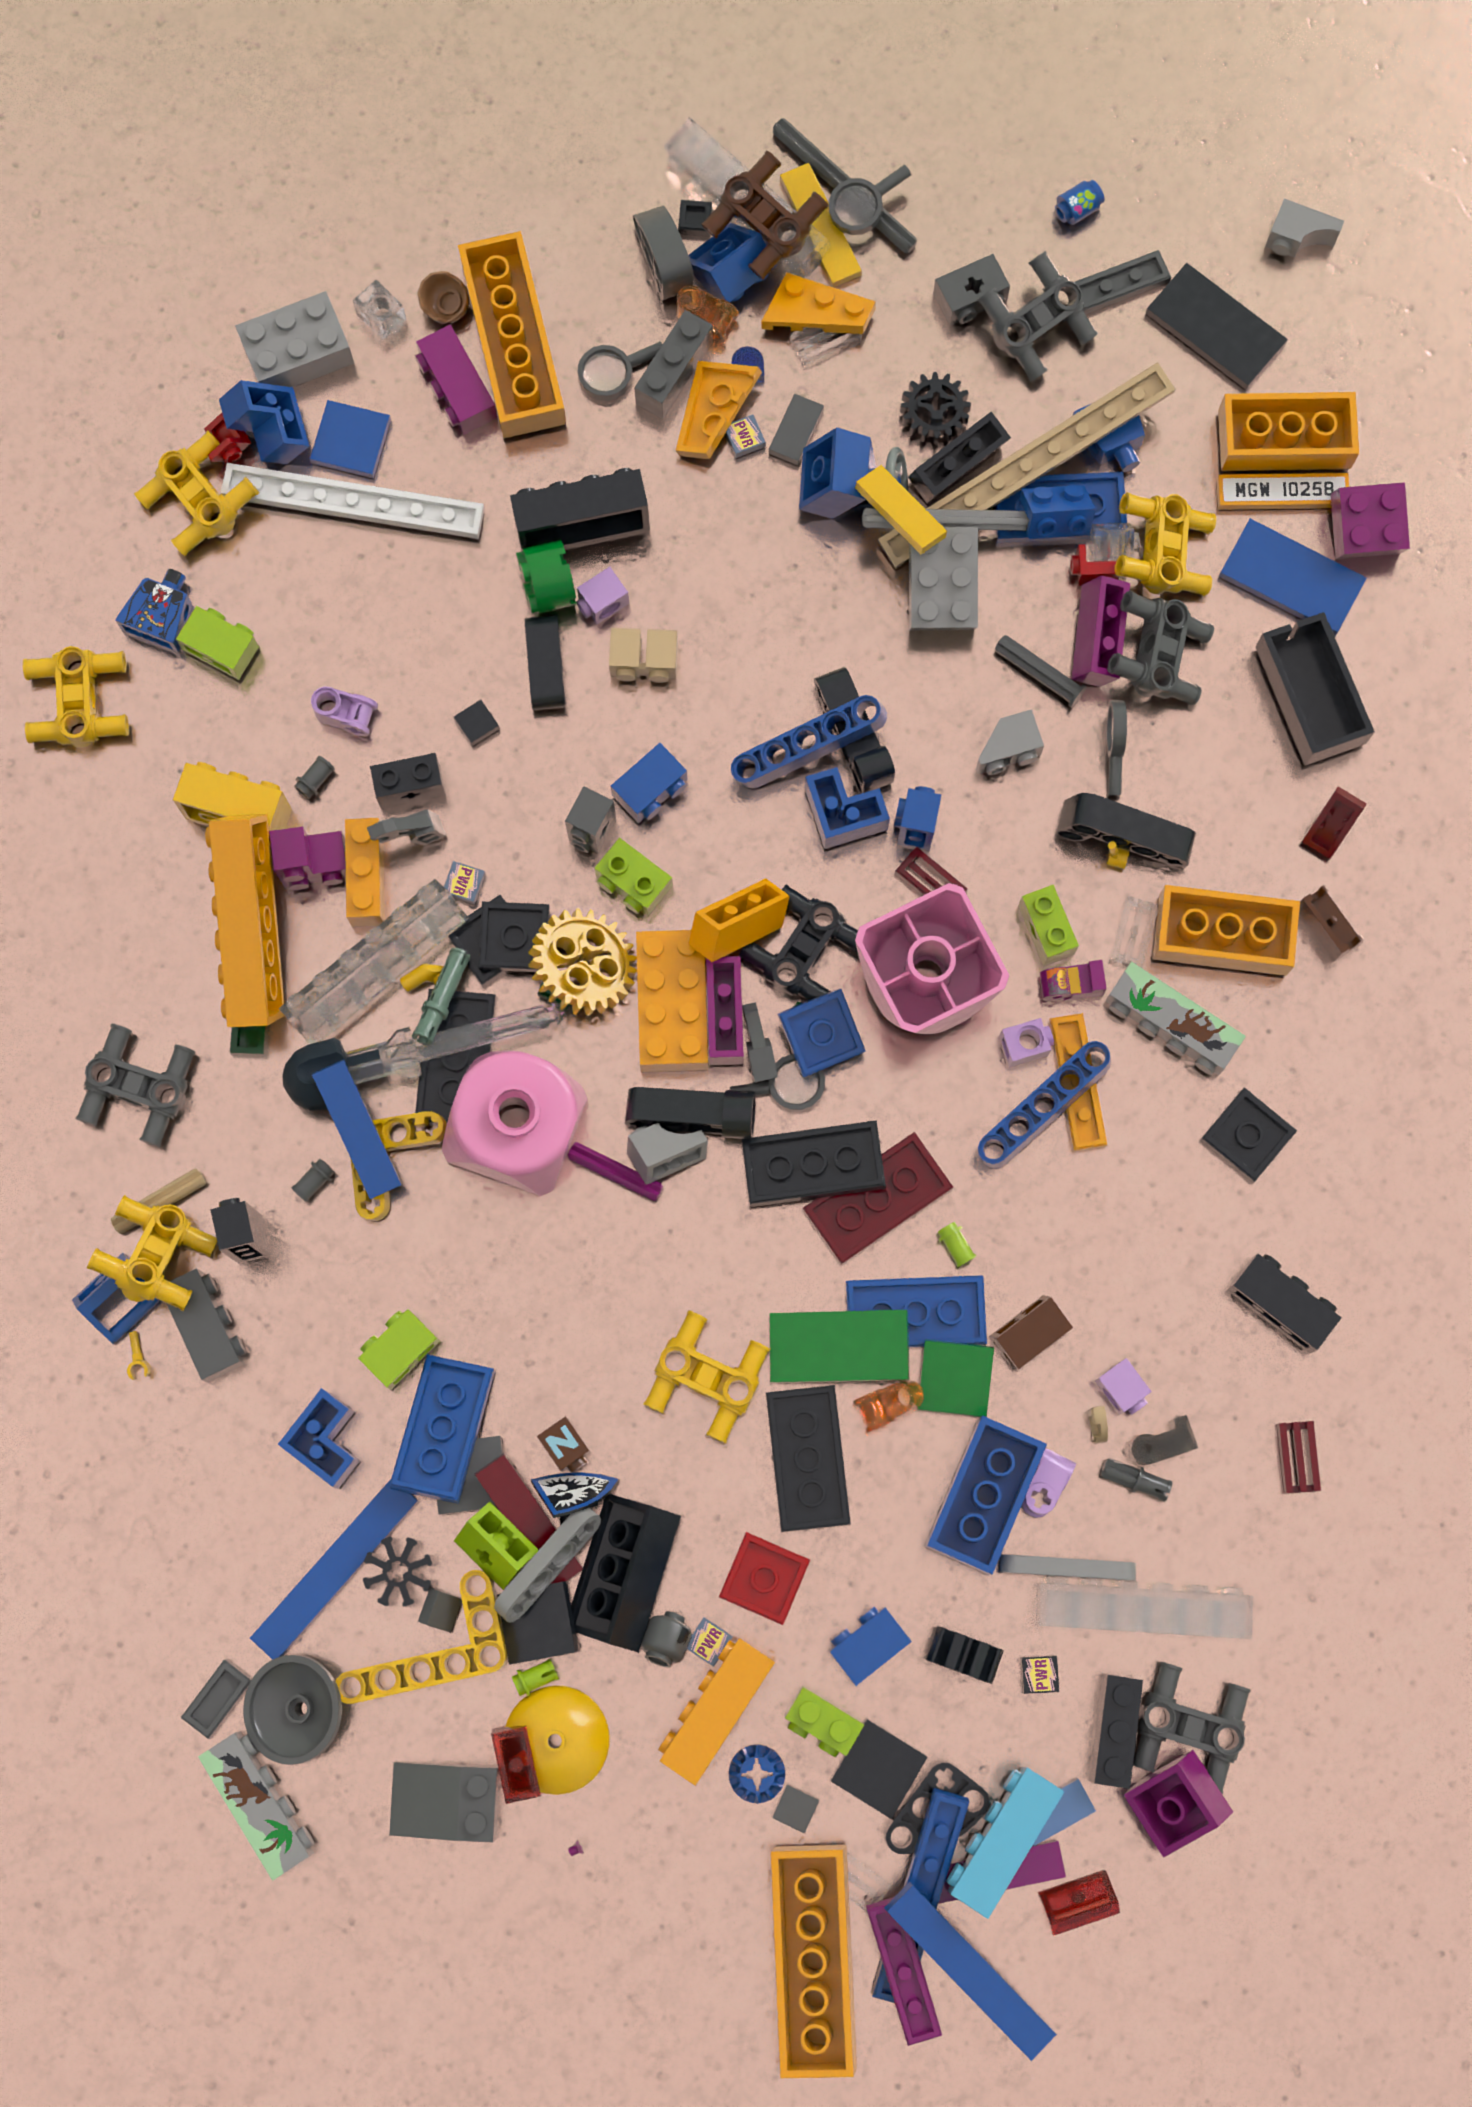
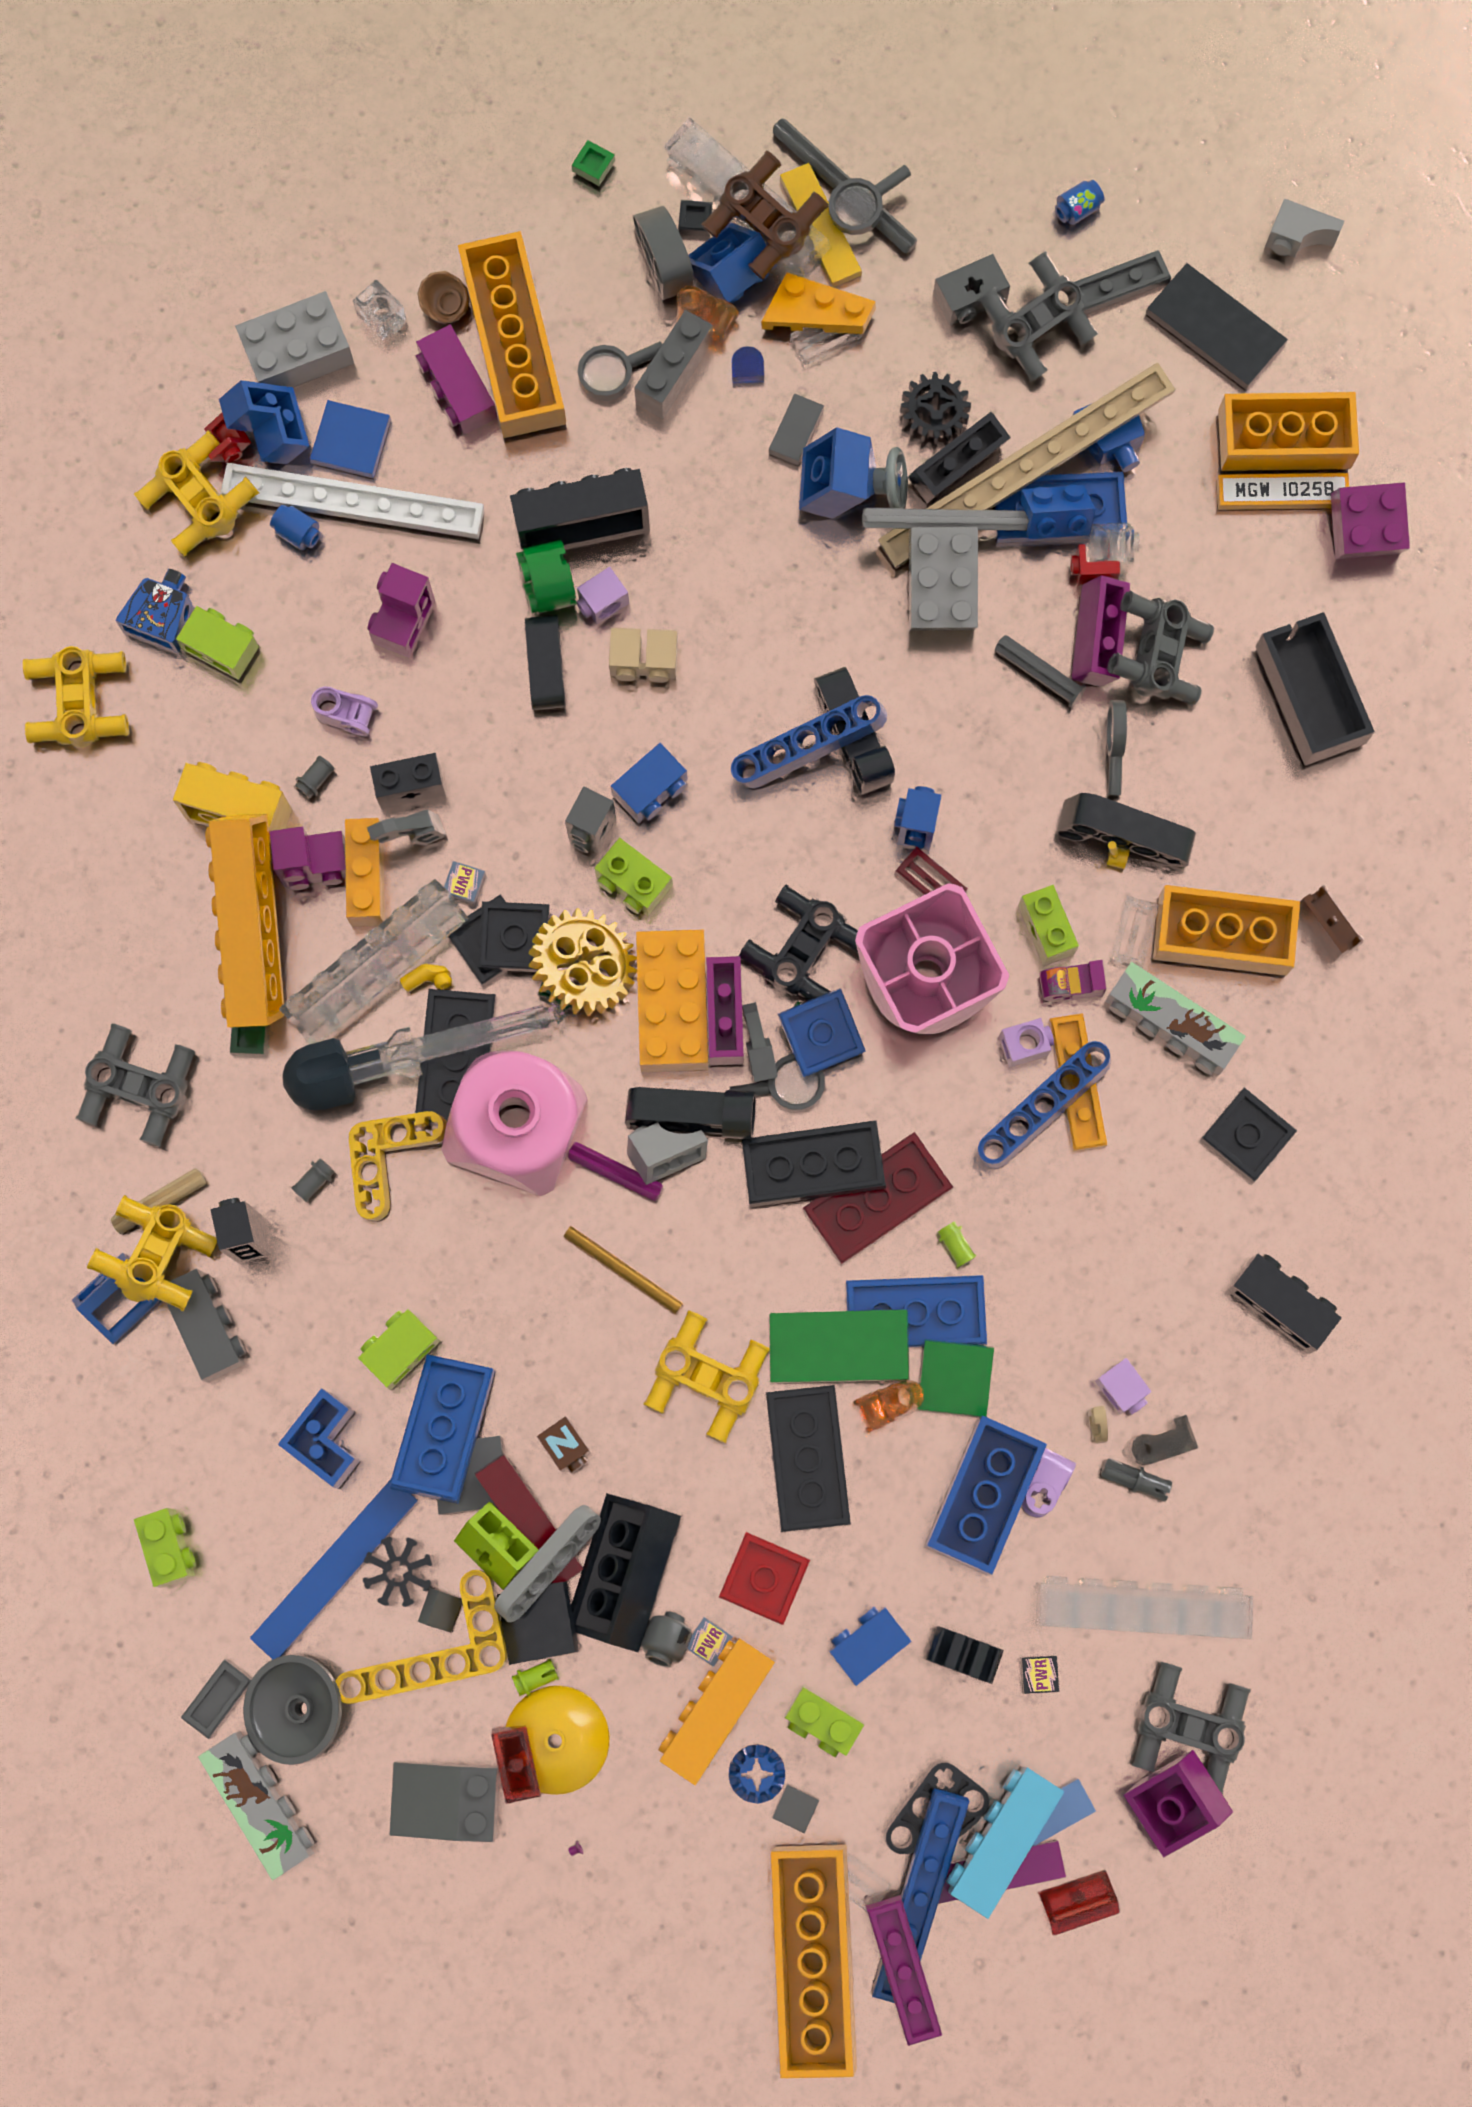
yellow hand [127,1331,151,1380] -> none
blue tile [312,1059,402,1199] -> none
sand green pin [412,948,471,1045] -> none
black tile [453,699,500,746] -> none
shield [531,1472,619,1526] -> none
light orange wing [676,361,762,459] -> none
light orange brick [688,878,790,962] -> none
tile [725,414,766,458] -> none
blue brick [804,767,890,849] -> none
black tile [830,1719,928,1819] -> none
yellow tile [855,465,947,555] -> none
blue tile [884,1882,1057,2061] -> none
light grey slope [976,709,1044,775] -> none
reddish brown hinge [989,1295,1073,1369] -> none
light grey beam [999,1554,1136,1581] -> none
black brick [1089,1674,1143,1789] -> none
yellow piece [1115,492,1216,596] -> none
blue tile [1219,518,1367,636] -> none
dark red tile [1277,1421,1321,1494] -> none
dark red tile [1302,786,1367,859] -> none
none -> lime brick [133,1508,196,1588]
none -> blue brick [270,505,321,551]
none -> magenta brick [367,563,435,658]
none -> pearl gold bar [563,1226,683,1315]
none -> green plate [571,140,616,186]

